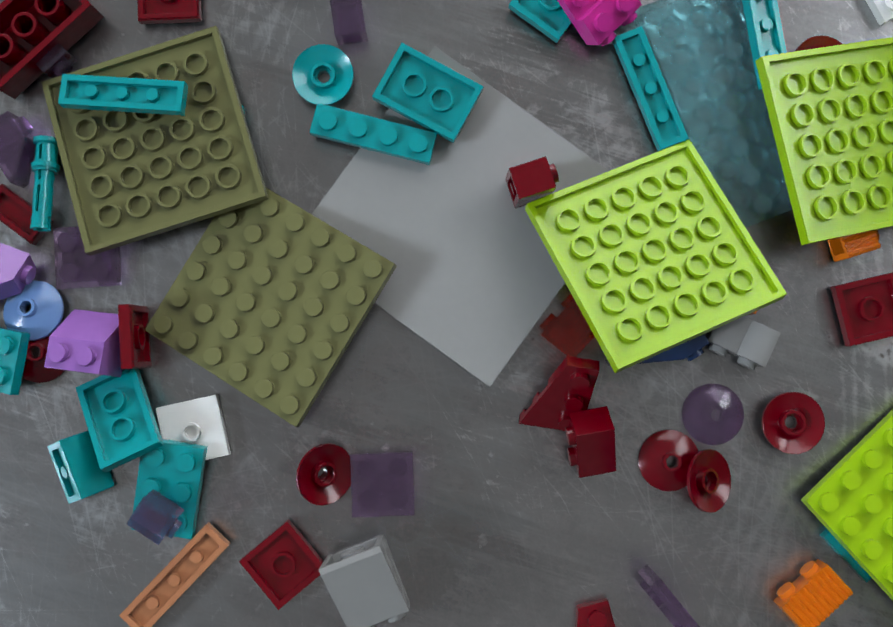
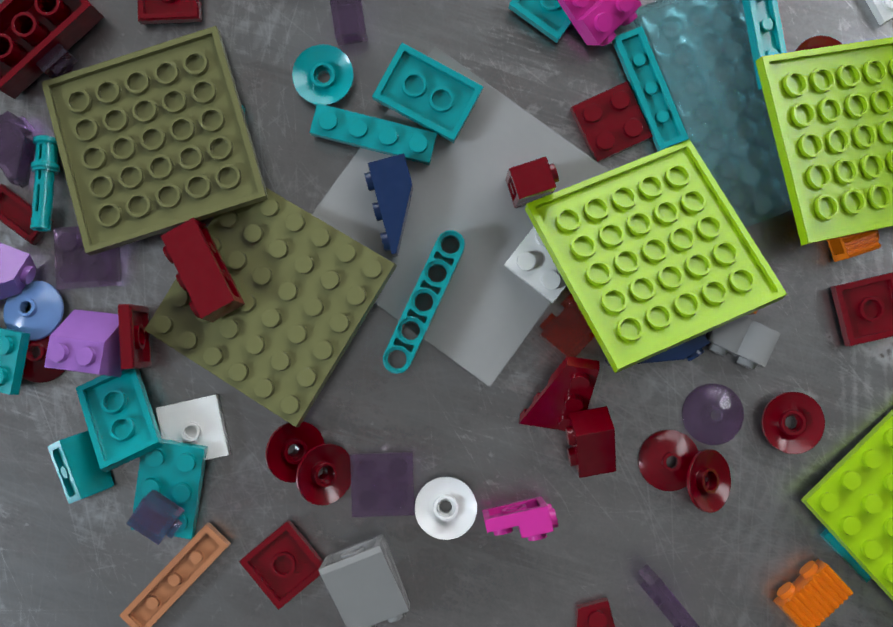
teal plate [58,74,188,116] -> none
none -> dark red brick [161,217,245,322]
none -> dark red dish [265,421,325,483]
none -> dark blue slope [364,153,413,257]
none -> teal beam [383,230,465,374]
none -> white dish [415,477,477,540]
none -> dark pink plate [482,496,559,541]
none -> white plate [504,227,567,303]
none -> dark red plate [570,81,653,163]

